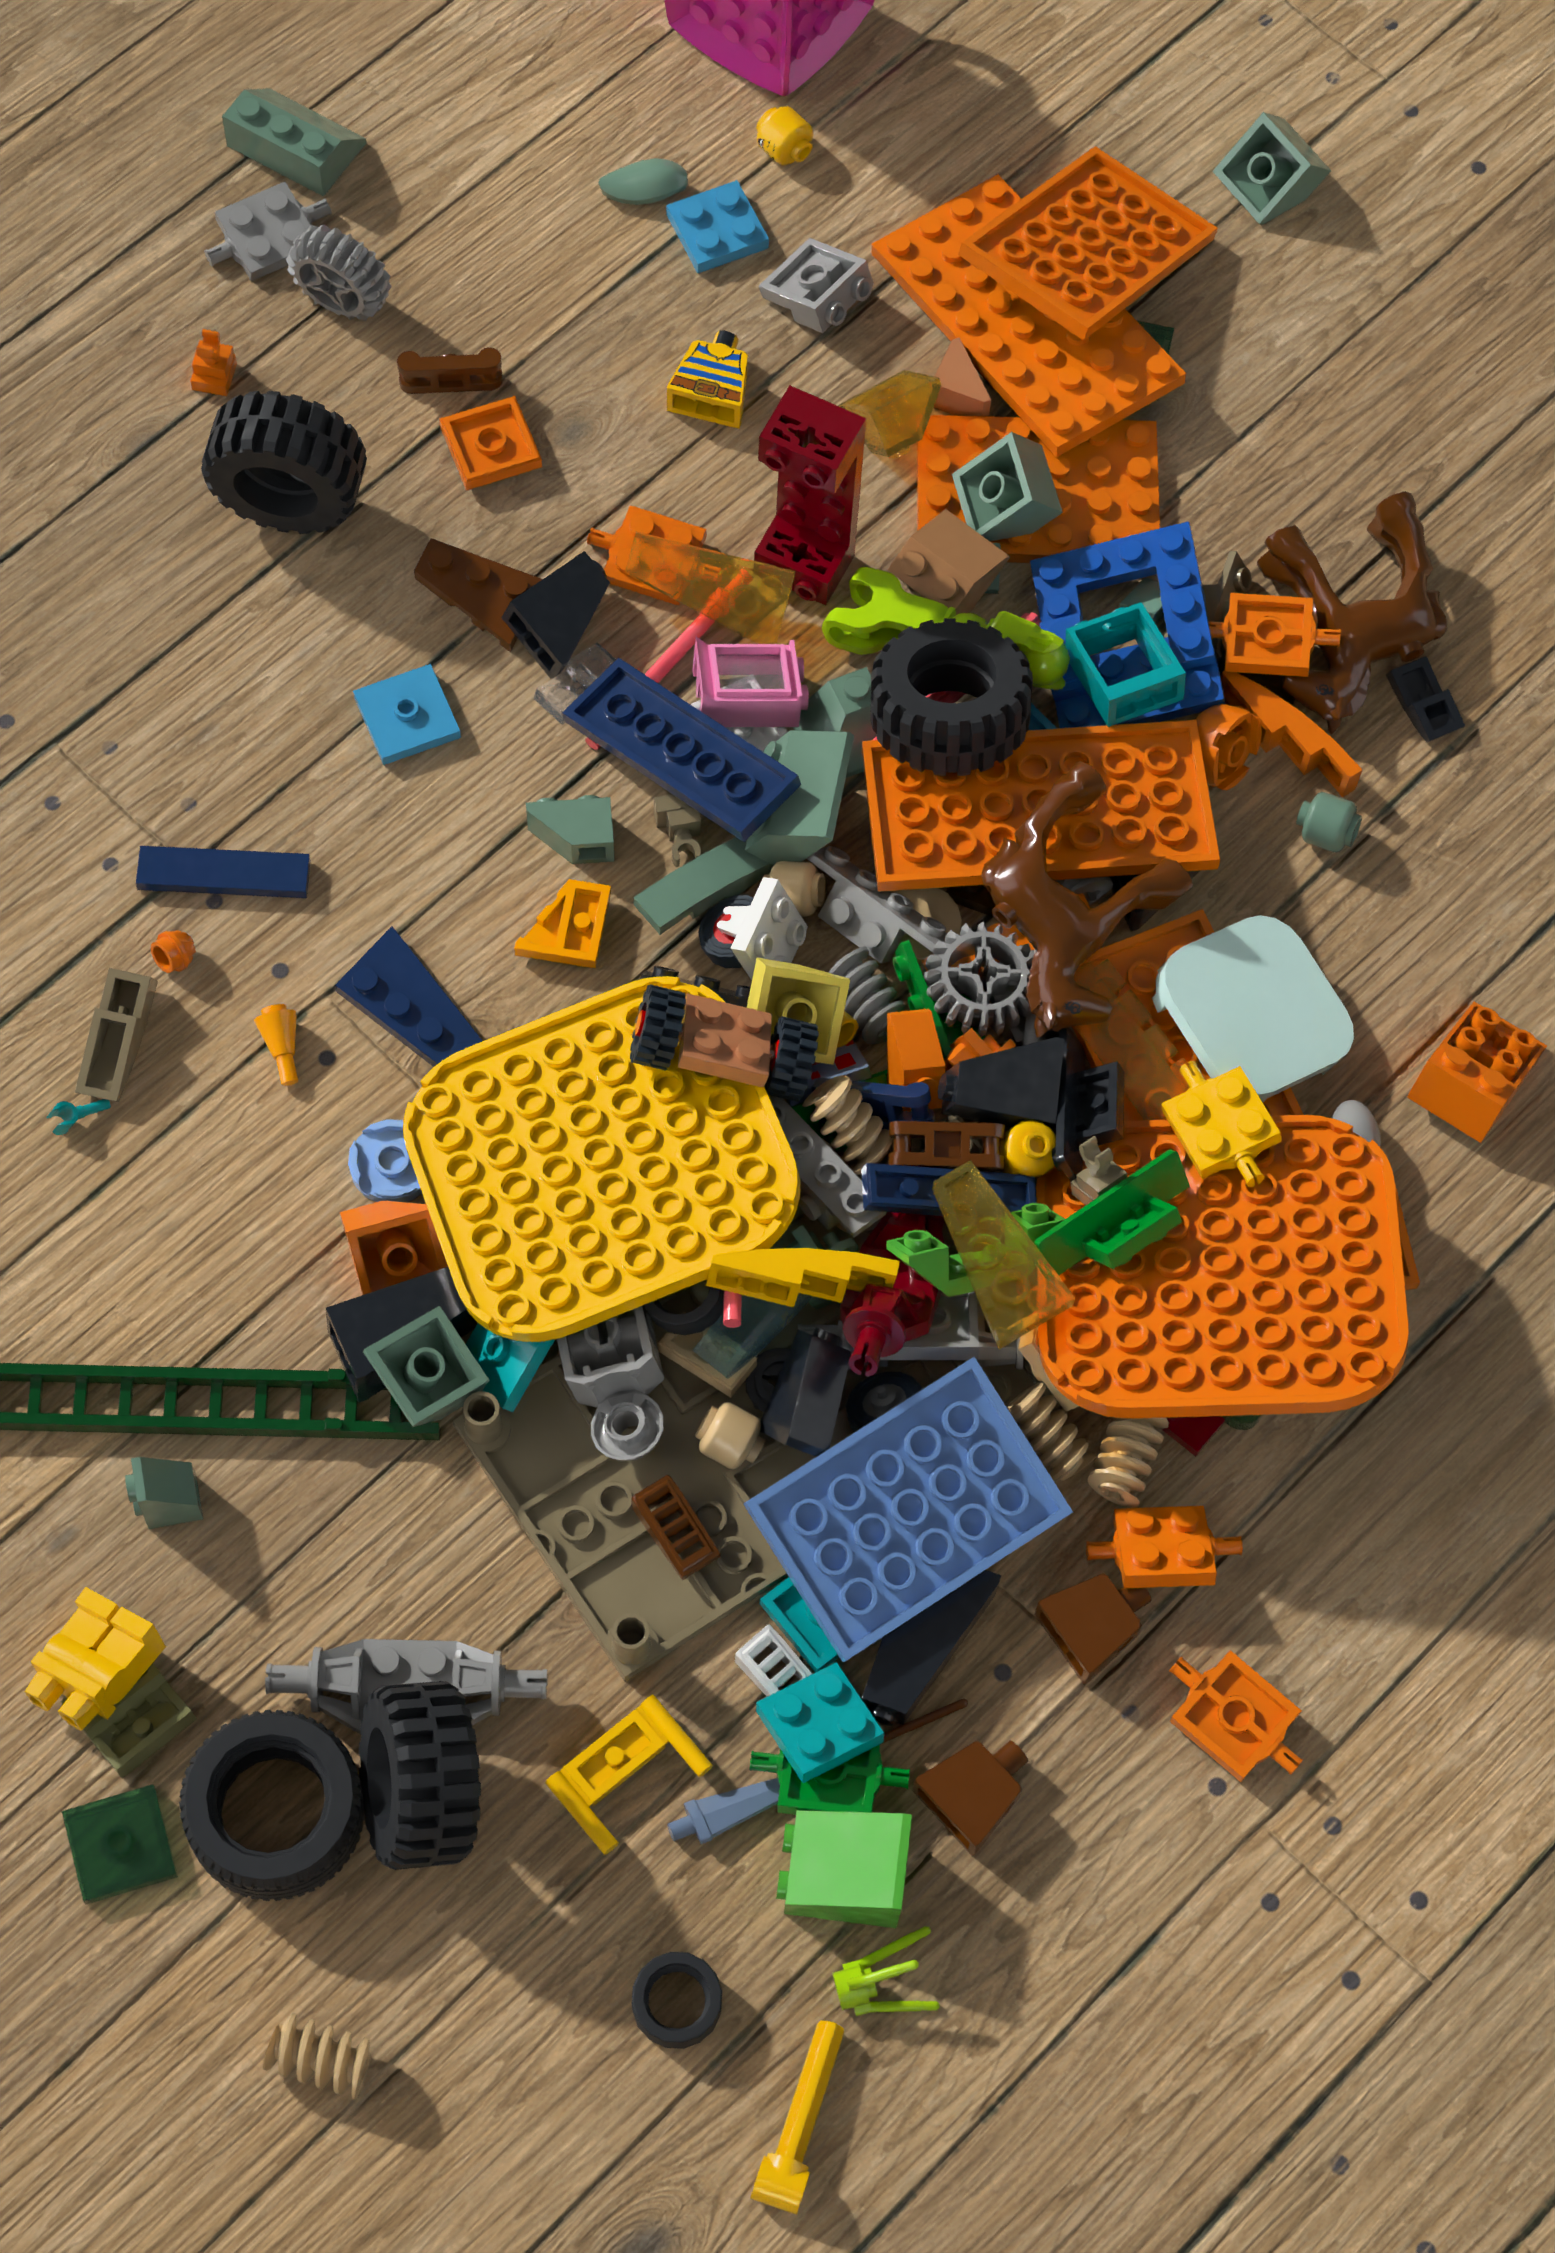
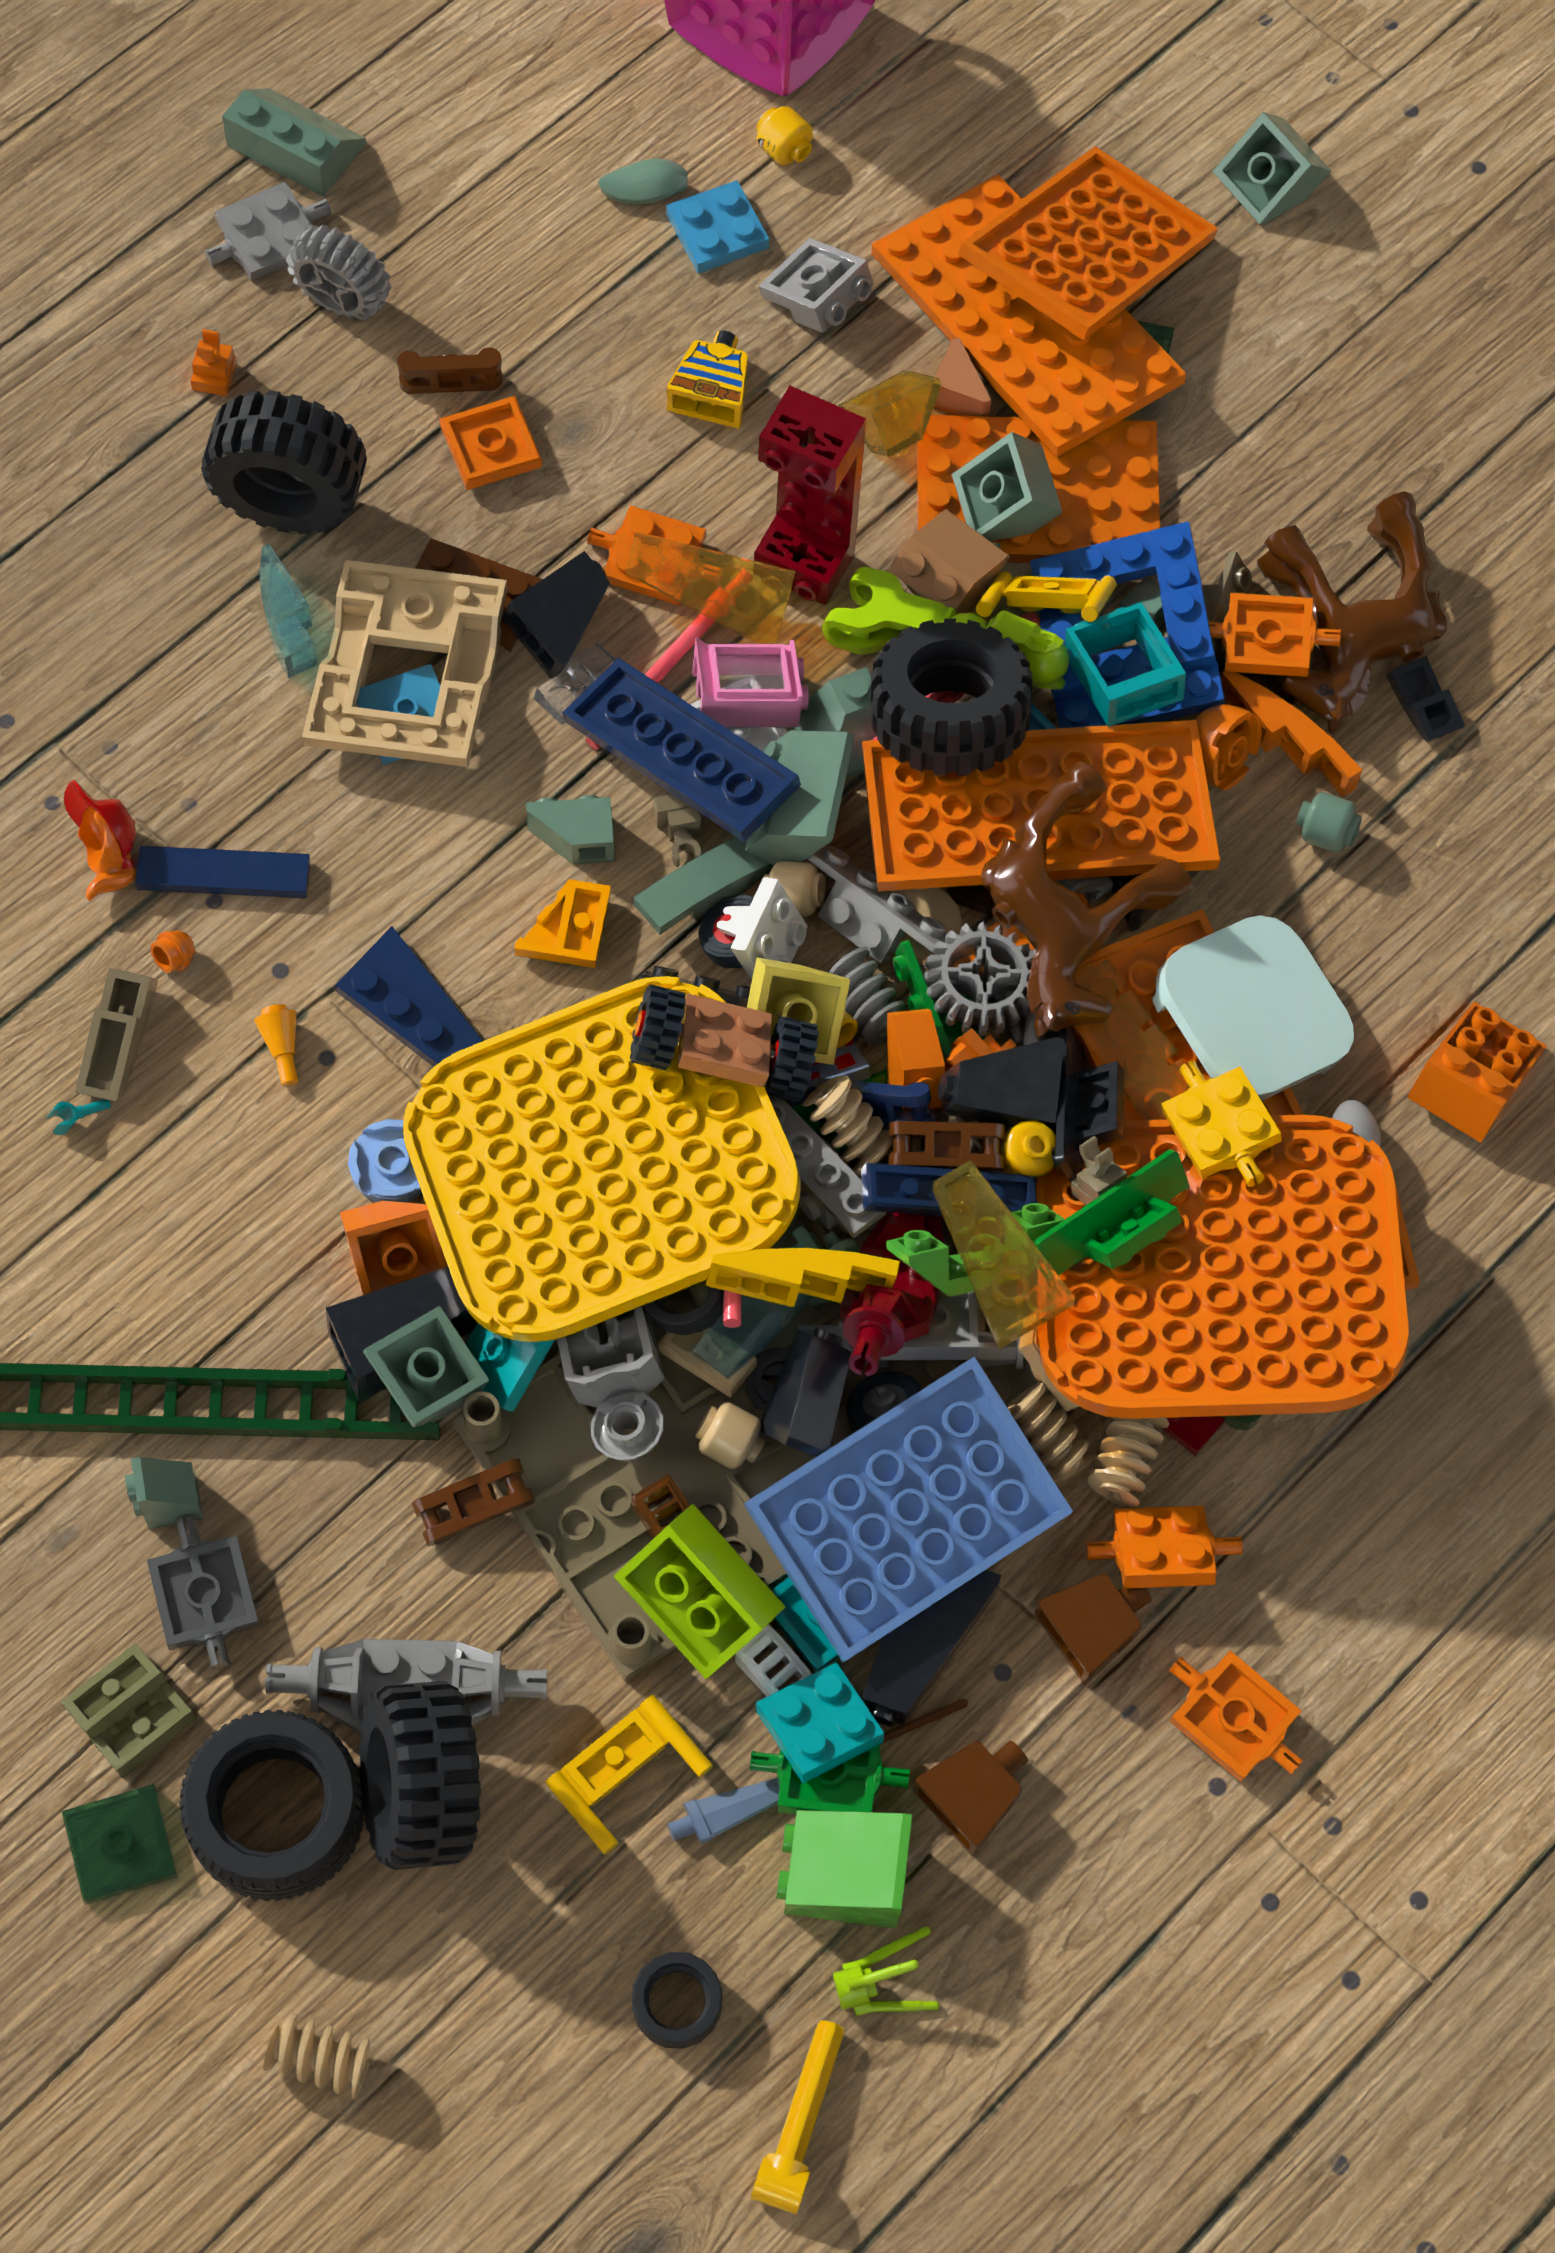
yellow hips [25,1587,166,1731] -> none
none -> hair [63,780,137,901]
none -> dark grey plate [147,1516,260,1669]
none -> clear light blue slope [260,544,317,679]
none -> tan piece [302,560,508,767]
none -> reddish brown plate [412,1458,535,1546]
none -> lime slope [613,1504,786,1679]
none -> yellow plate [976,571,1117,622]

